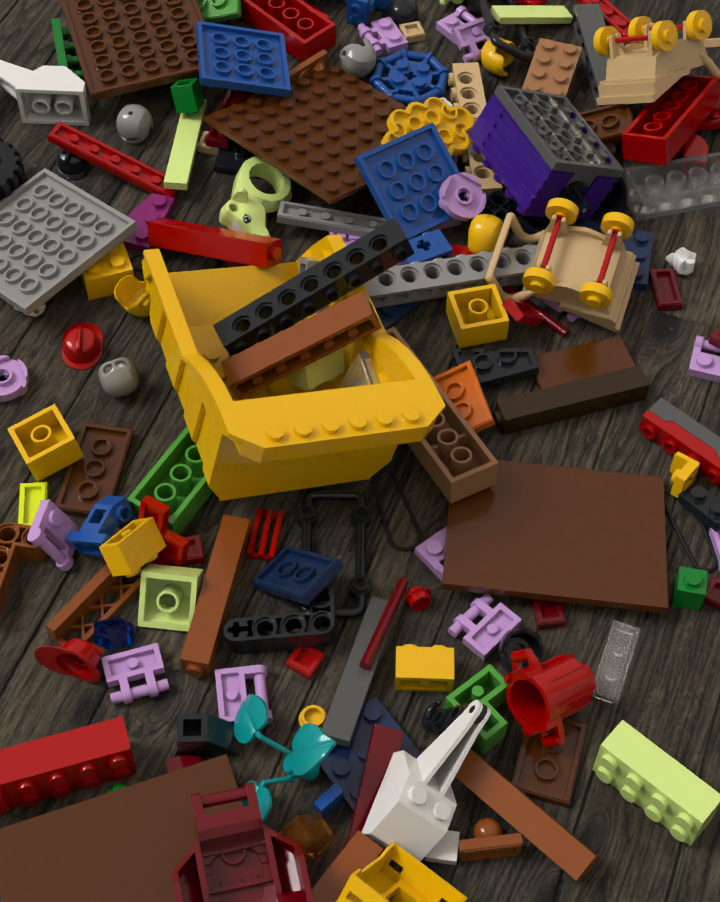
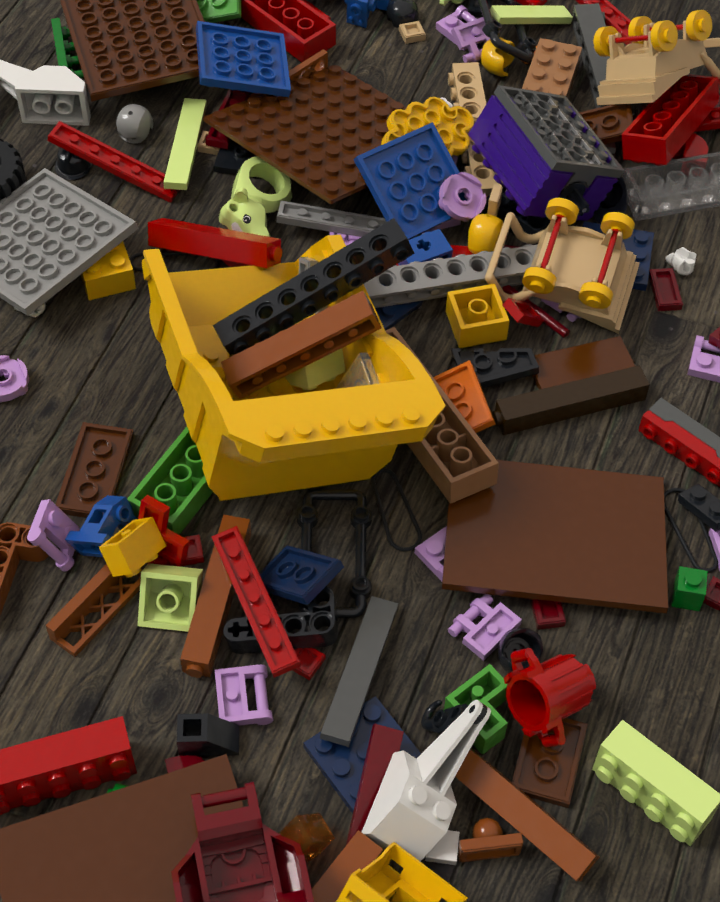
yellow brick [7,404,84,482] -> none
neon yellow tile [18,482,49,526] -> none
red piece [34,638,103,683] -> none
red piece [62,322,103,370] -> none
clear blue slope [94,616,134,651] -> none
light grey helmet [98,357,139,397] -> none
lavender plate [101,643,170,705] -> none
yellow helmet [114,275,151,318] -> none
magenta wing [123,193,175,252] -> none
green brick [170,78,205,115] -> none
teal plant [233,694,337,824] -> none
red tile [247,507,284,561] -> none
yellow plate [299,705,327,729] -> none
blue tile [314,783,344,822] -> none
light grey helmet [339,38,376,78] -> none
lavender plate [357,17,408,56] -> none
dark red bar [359,577,409,670] -> none
blue plate [370,48,450,105] -> none
yellow brick [395,644,454,692] -> none
red plate [405,586,432,611] -> none
clear tile [591,620,641,705] -> none
yellow bracket [670,452,700,498] -> none
none -> red tile [211,526,301,678]
none -> tan tile [487,184,503,217]

